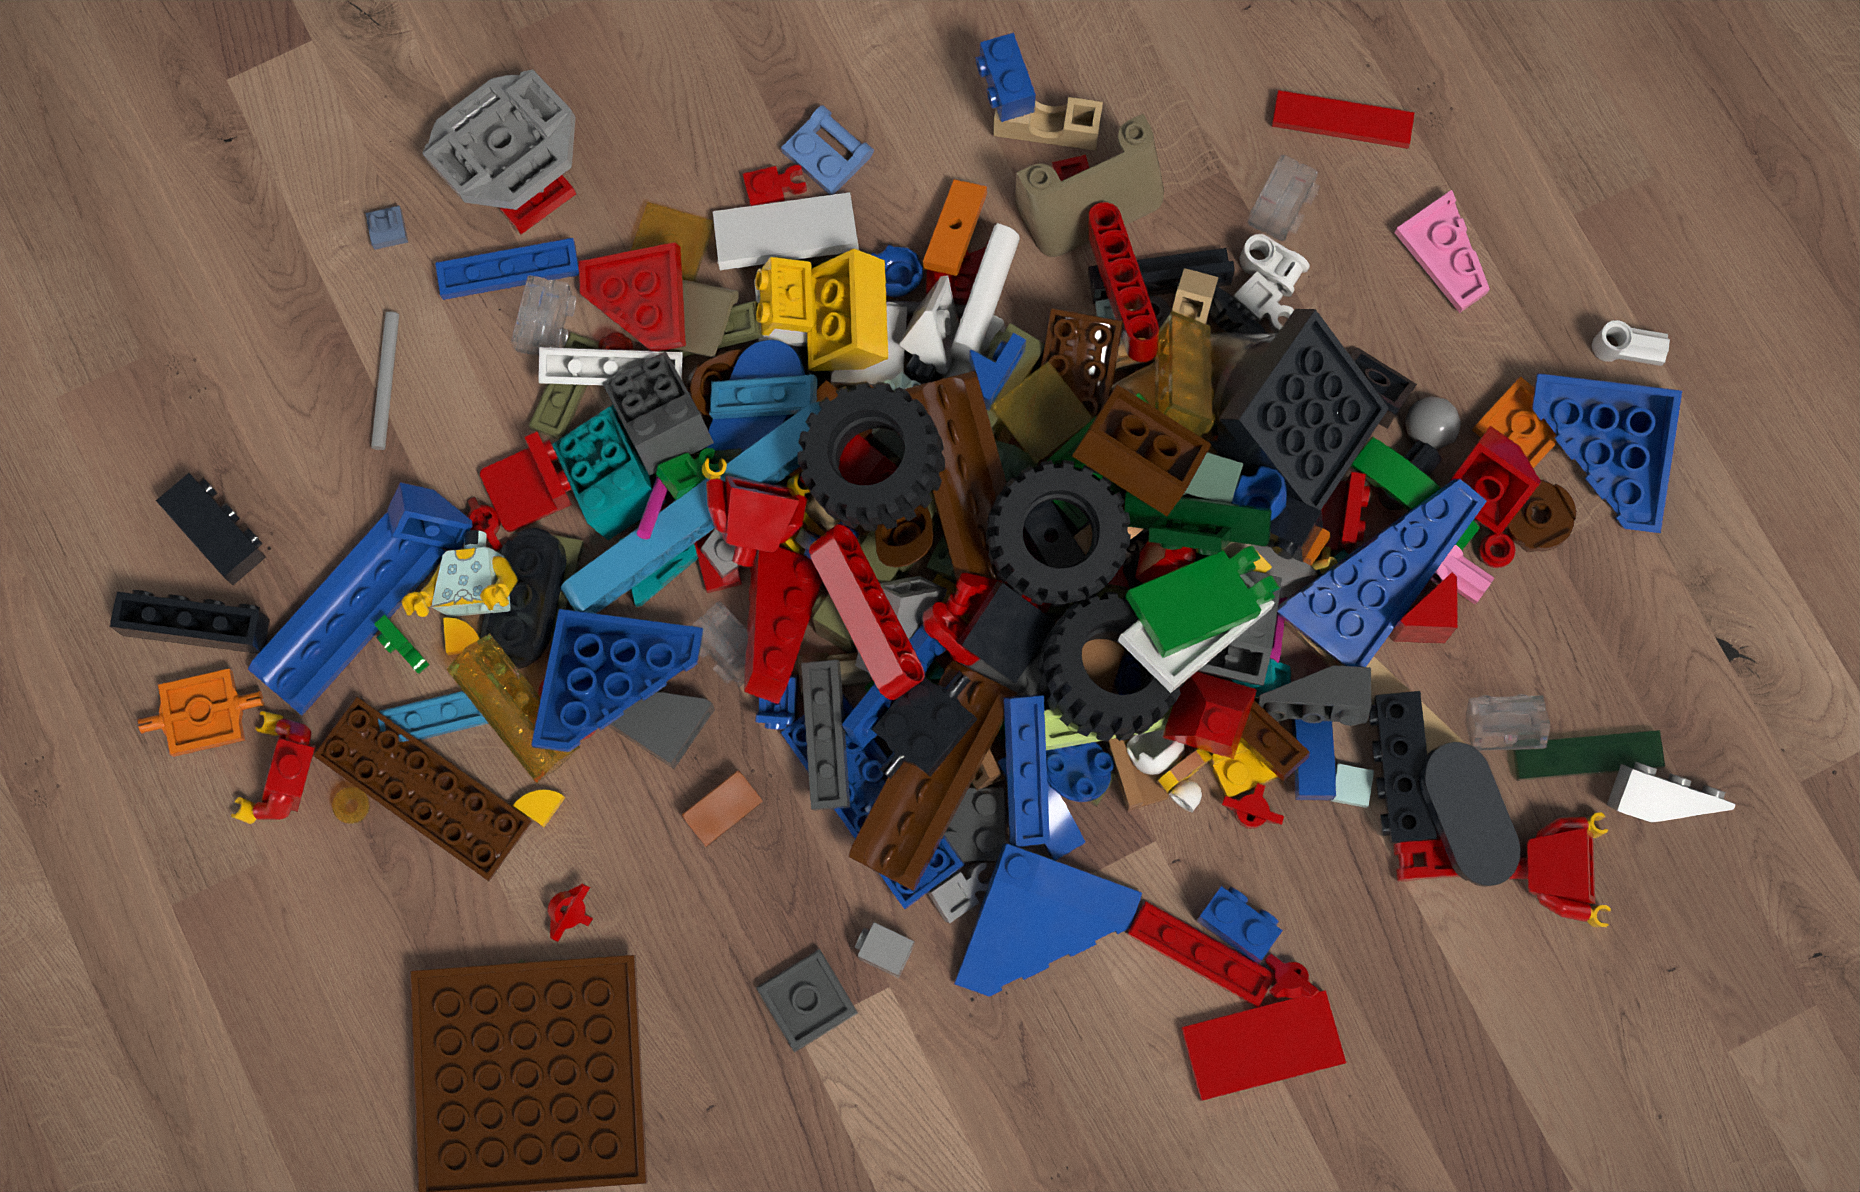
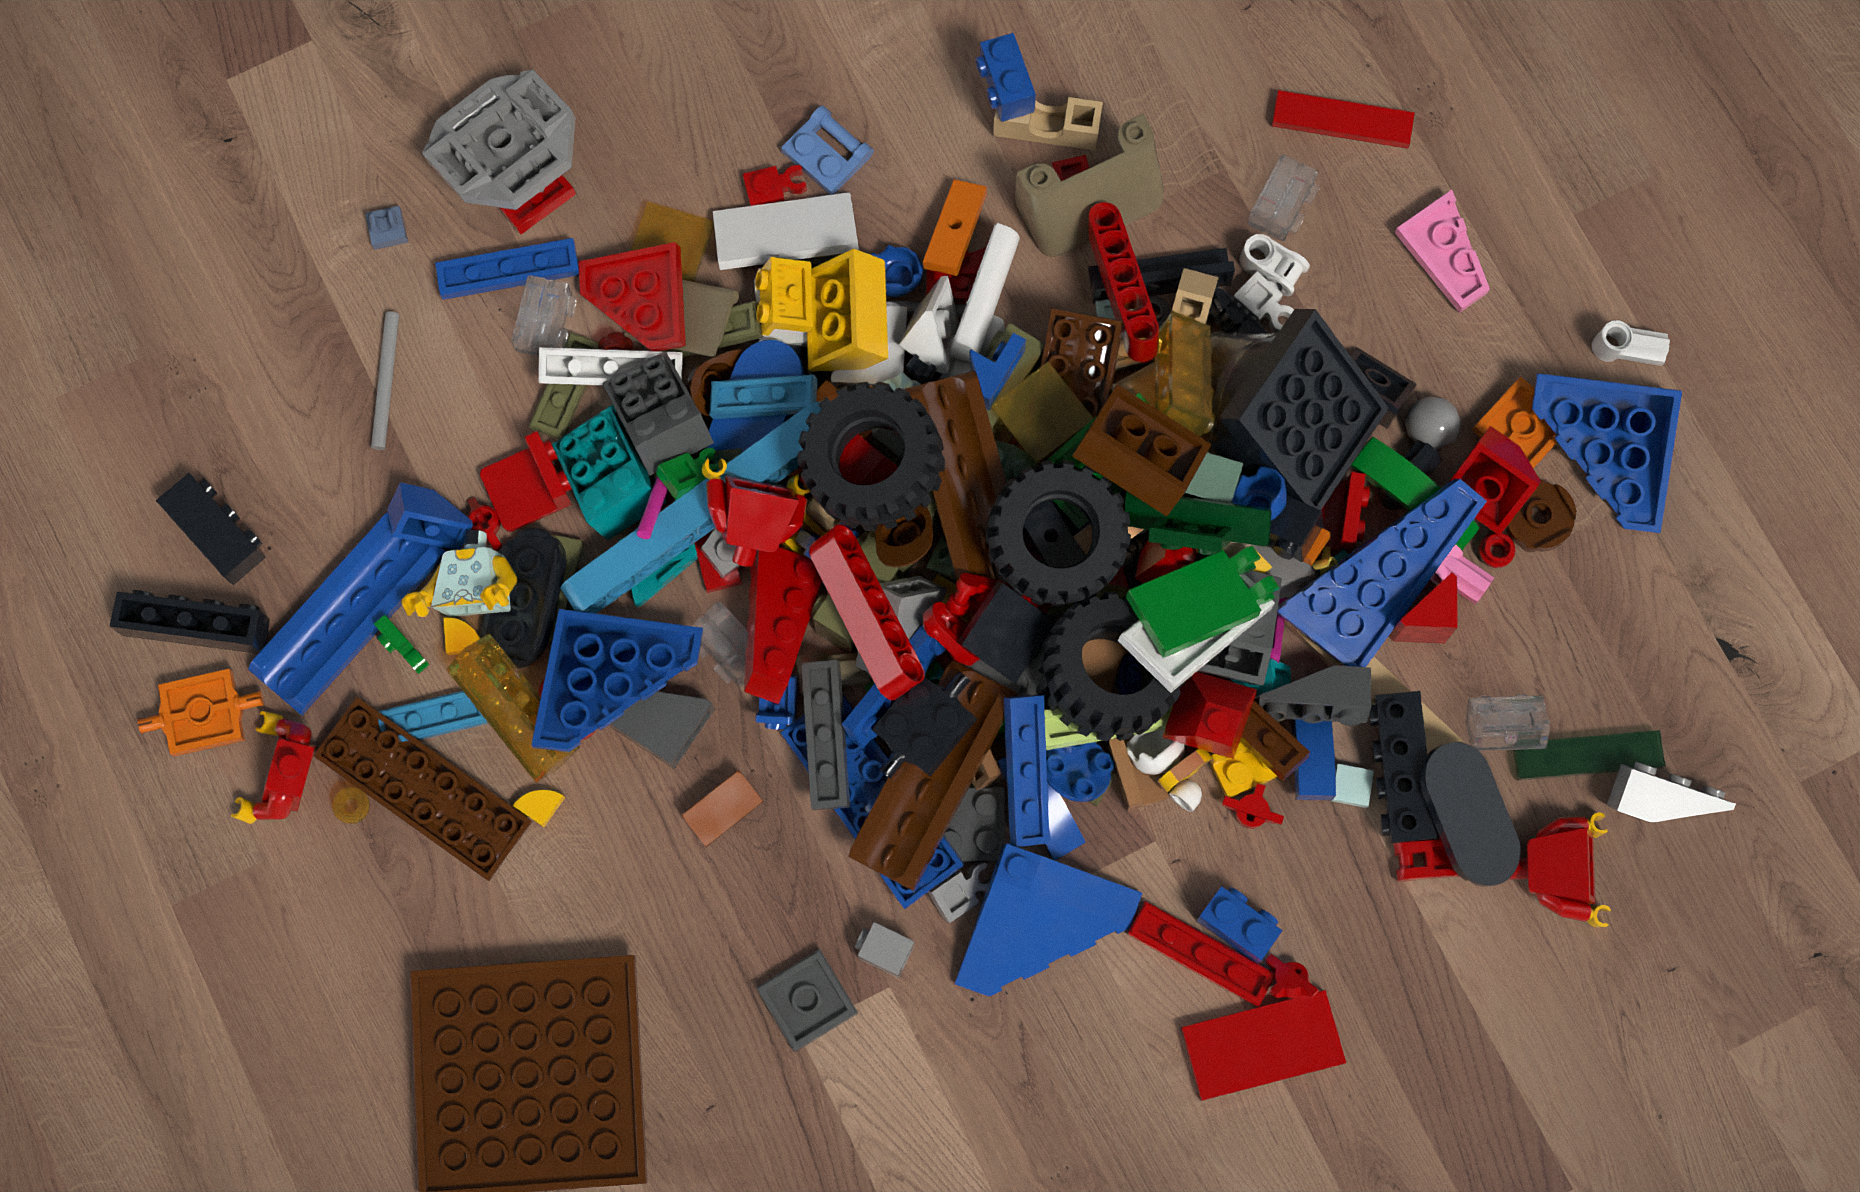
red piece [548,883,593,942] -> none

